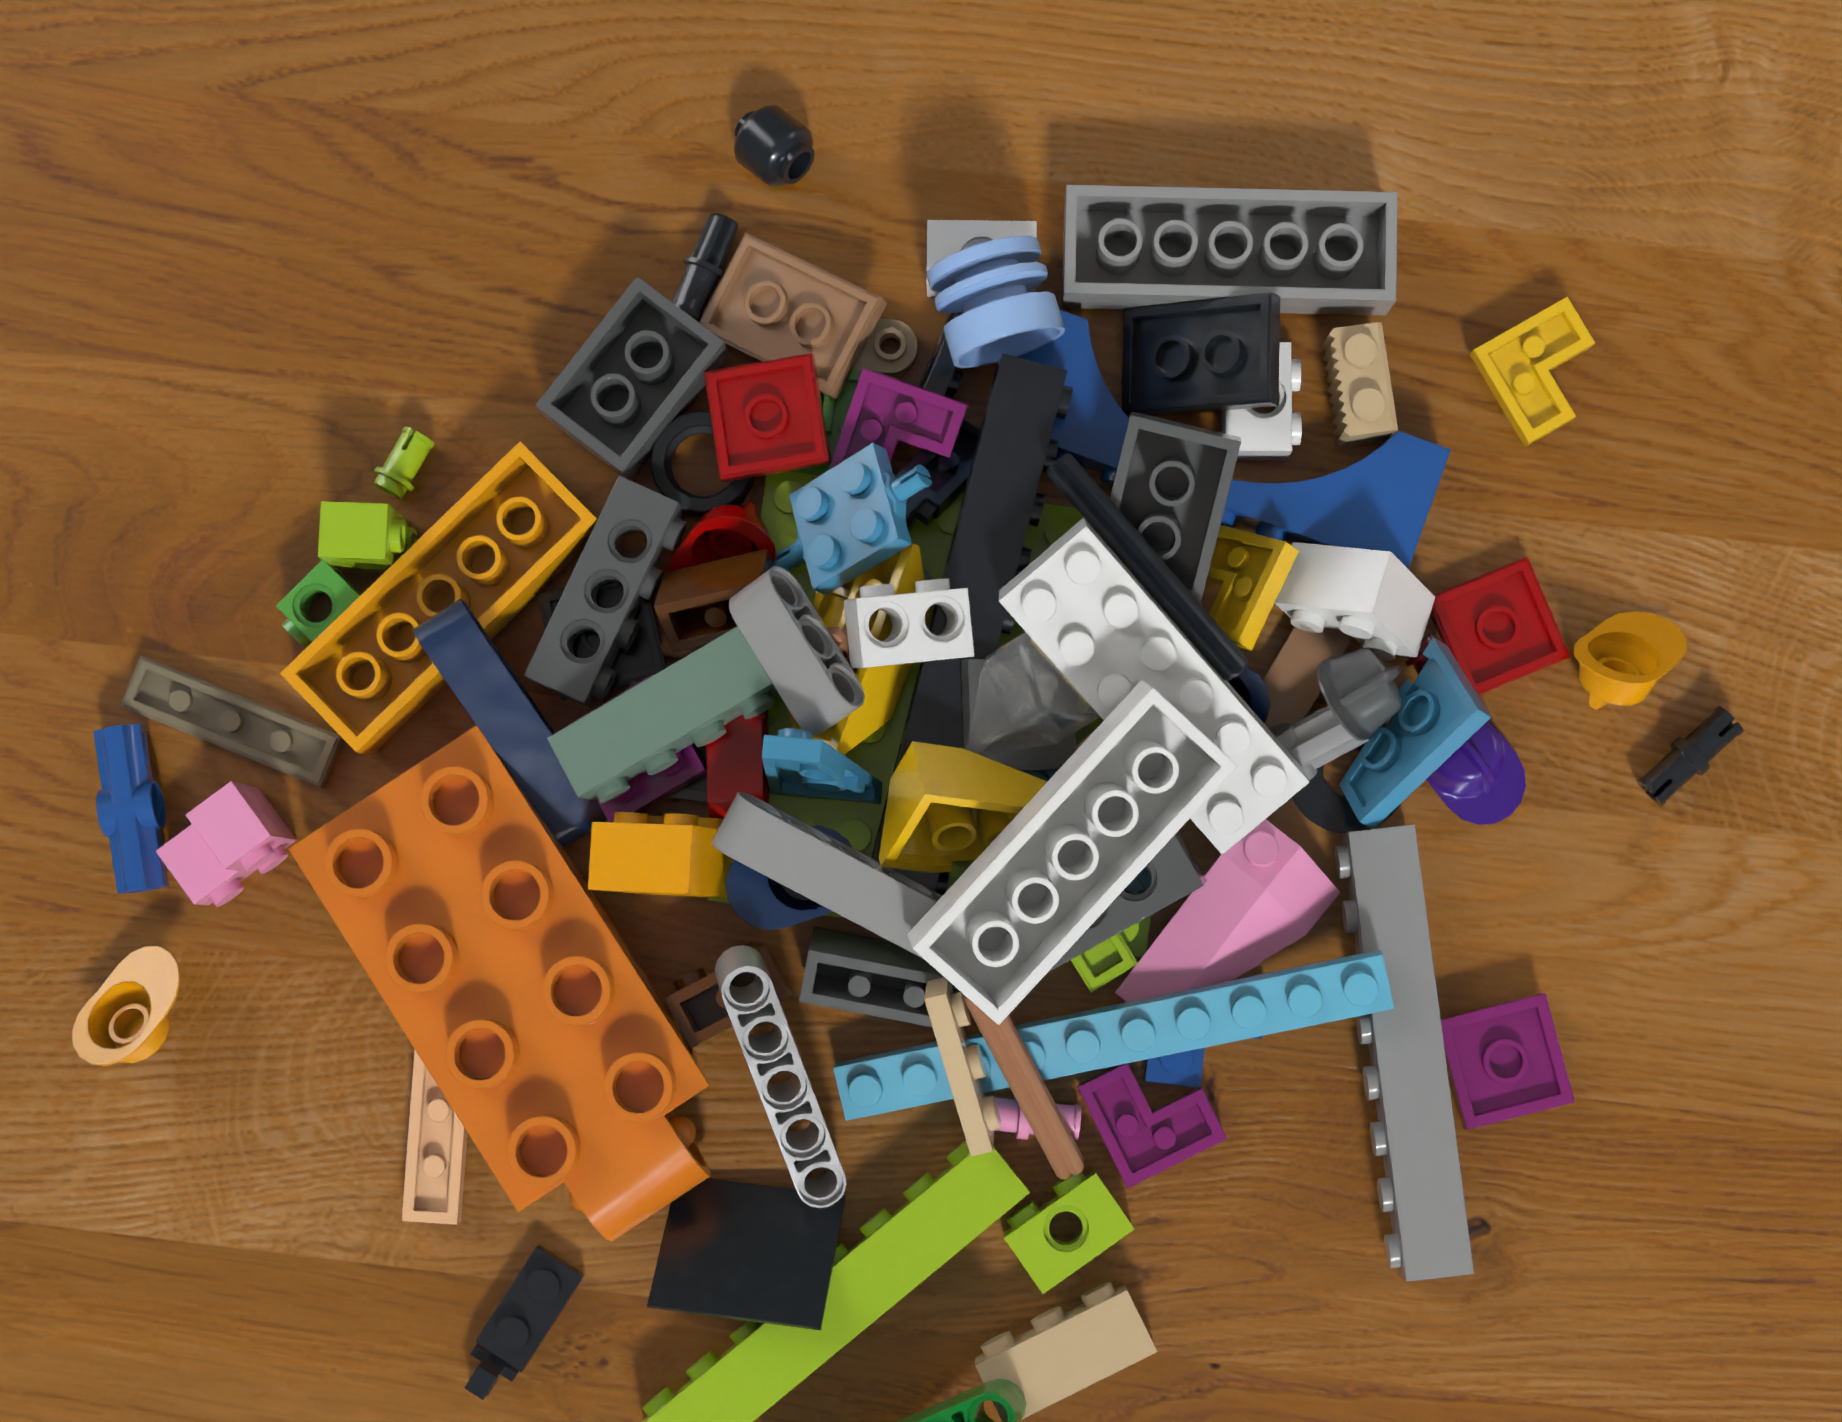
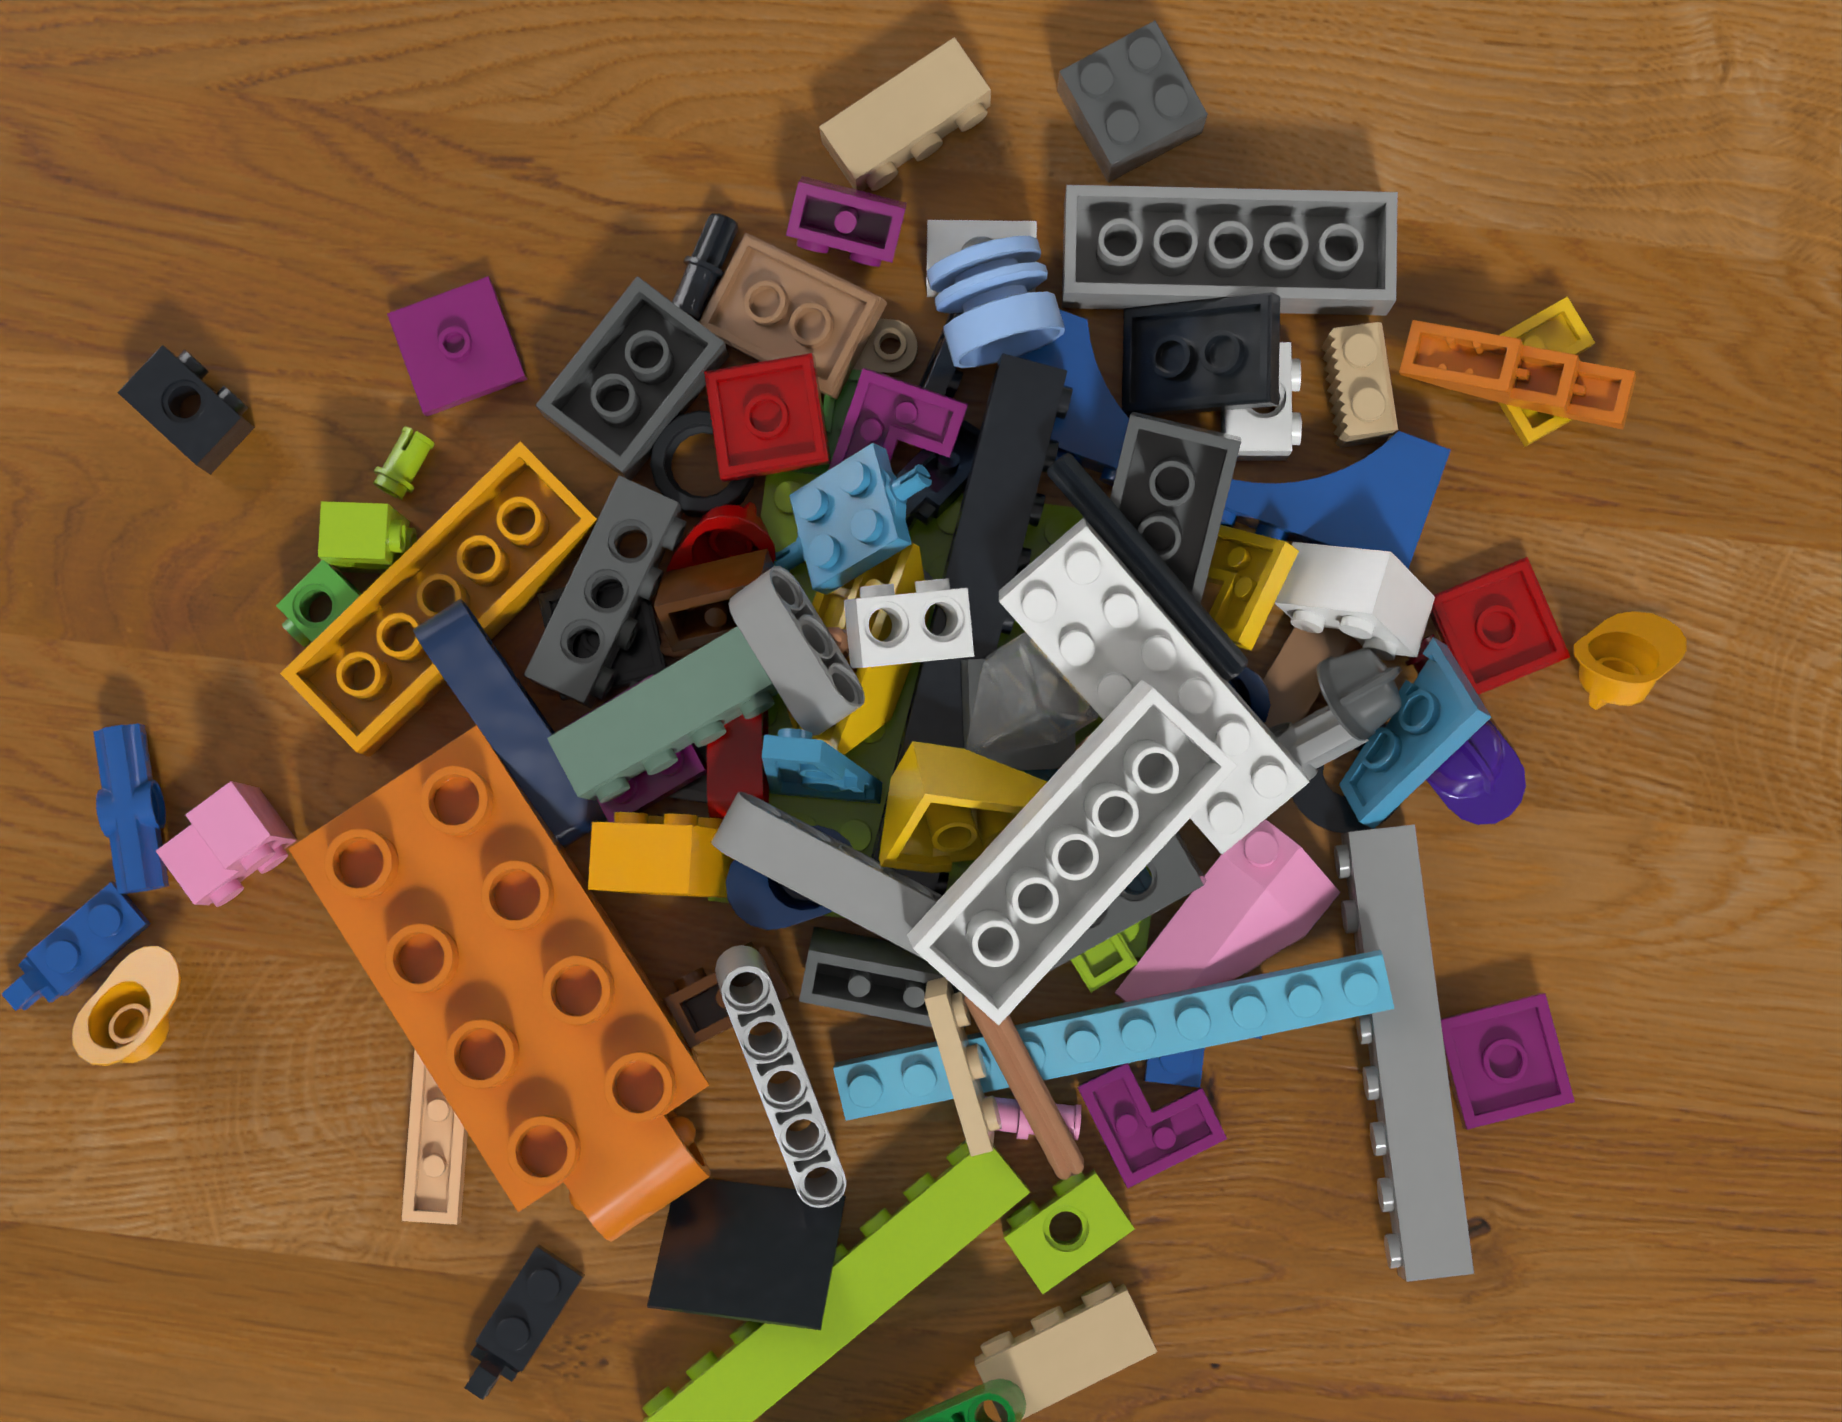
dark tan tile [120,656,344,788] -> none
black head [734,105,815,187] -> none
black pin [1637,706,1744,806] -> none
none -> blue hinge [2,882,151,1011]
none -> black brick [117,345,255,475]
none -> magenta plate [387,276,528,417]
none -> magenta brick [786,176,907,267]
none -> tan brick [819,37,991,191]
none -> dark grey brick [1057,21,1208,183]
none -> orange slope [1399,320,1636,430]

